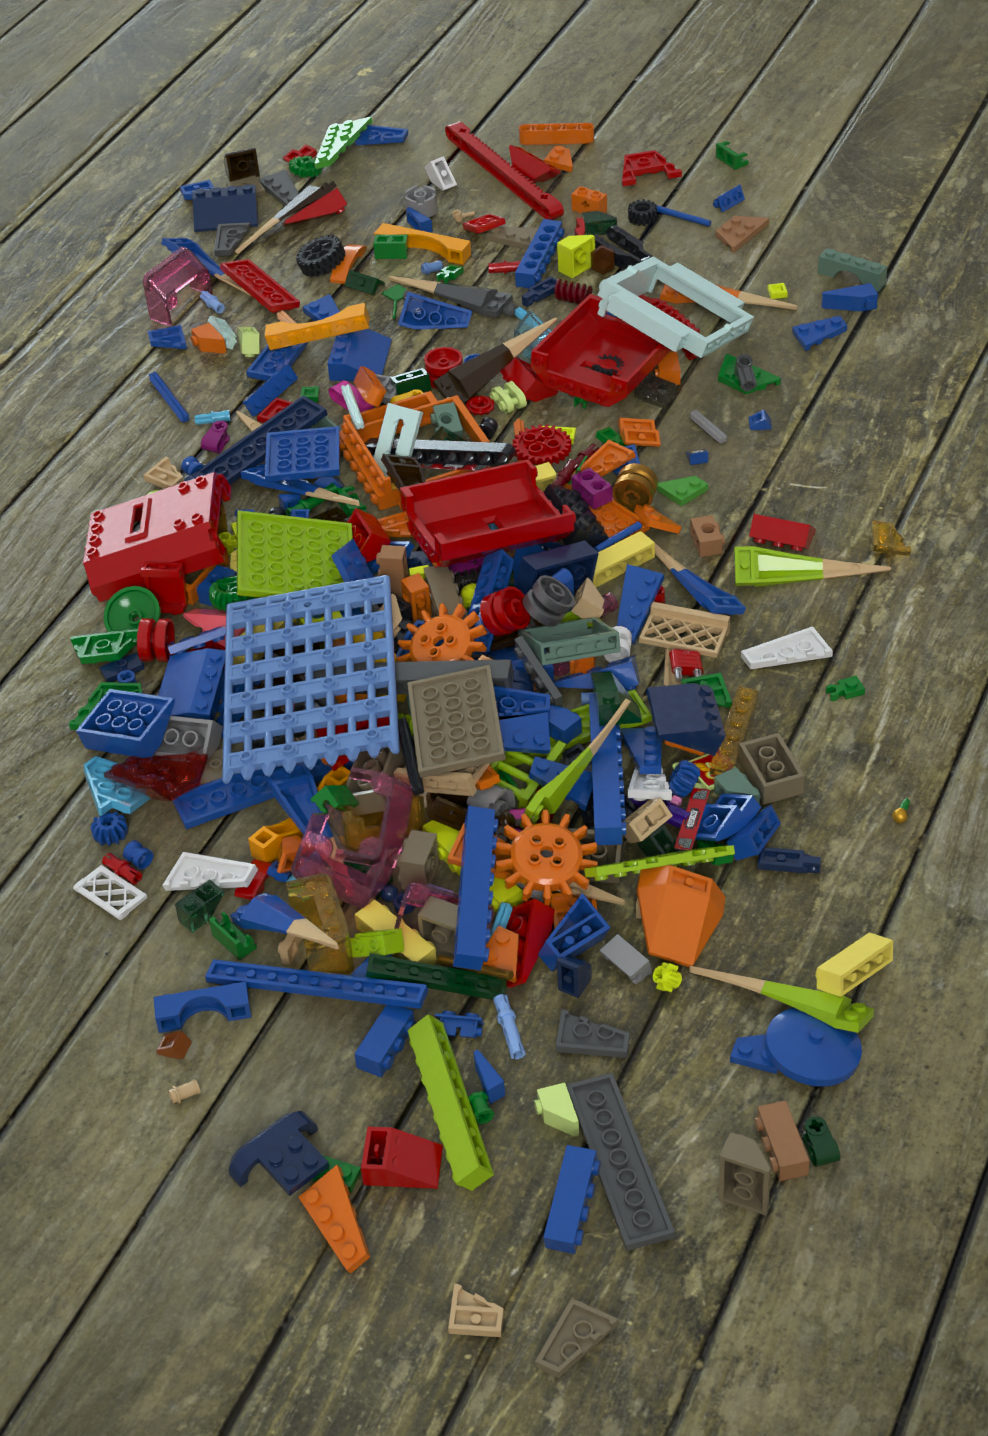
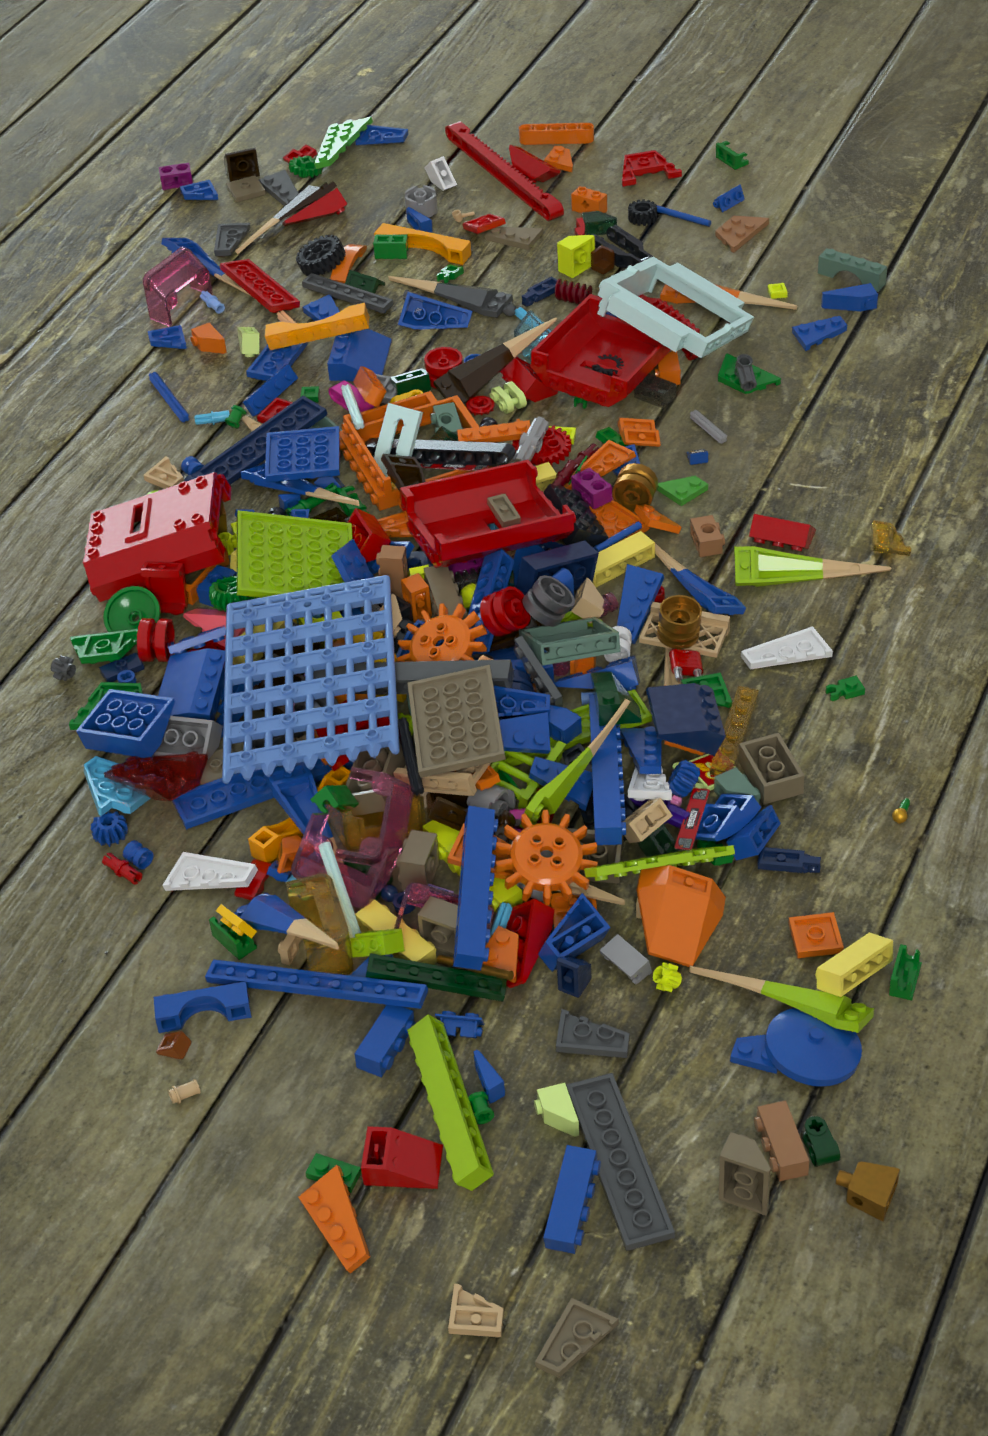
white window [73,865,147,920] -> none
clear green slope [175,879,224,933] -> none
dark blue slope [192,184,258,232] -> none
magenta piece [201,421,230,454] -> none
light aqua hinge [208,316,237,350] -> none
dark blue piece [229,1111,329,1196] -> none
green piece [382,284,407,319] -> none
medium blue pin [421,260,443,275] -> none
red pin [488,261,521,274] -> none
light blue pin [493,994,525,1060] -> none
blue brick [515,219,565,288] -> none
blue slope [748,410,772,430] -> none
none -> dark grey gear [51,655,76,681]
none -> magenta brick [159,162,193,190]
none -> yellow plate [216,904,257,939]
none -> green bush [225,405,247,429]
none -> dark grey plate [302,273,393,314]
none -> light aqua axle [318,842,361,939]
none -> orange plate [457,420,530,443]
none -> dark tan plate [487,494,521,528]
none -> light grey piece [512,416,549,463]
none -> pearl gold wheel [657,595,702,649]
none -> orange plate [788,912,844,958]
none -> pearl gold torso [835,1161,900,1221]
none -> green hinge [889,944,922,1001]

